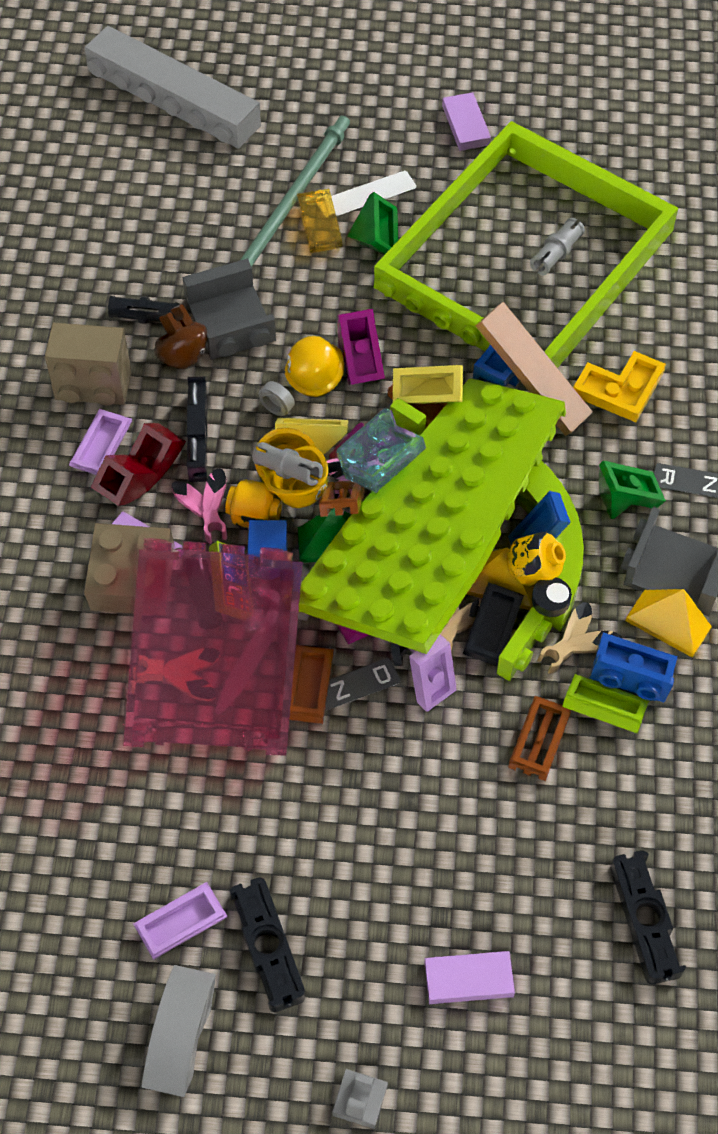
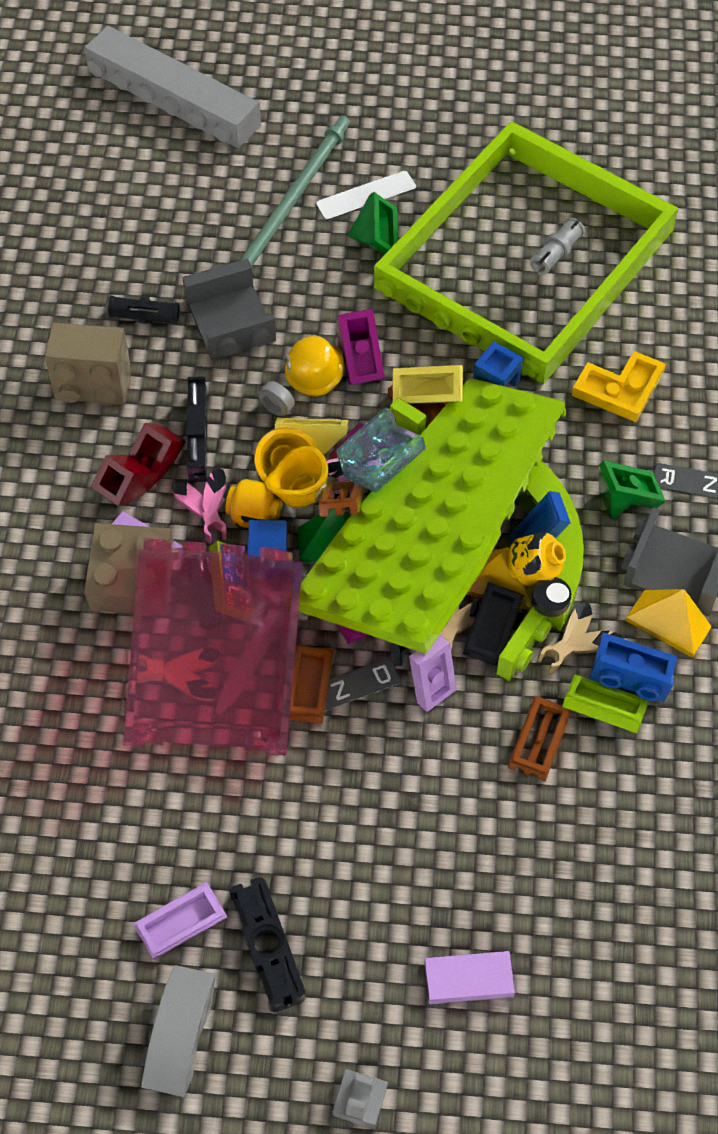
lavender tile [69,409,132,475] -> none
reddish brown piece [154,304,207,369] -> none
light grey pin [252,442,323,486] -> none
clear yellow tile [297,189,343,253] -> none
lavender tile [442,92,491,151] -> none
tile [475,302,593,436] -> none
black piece [610,850,686,985] -> none

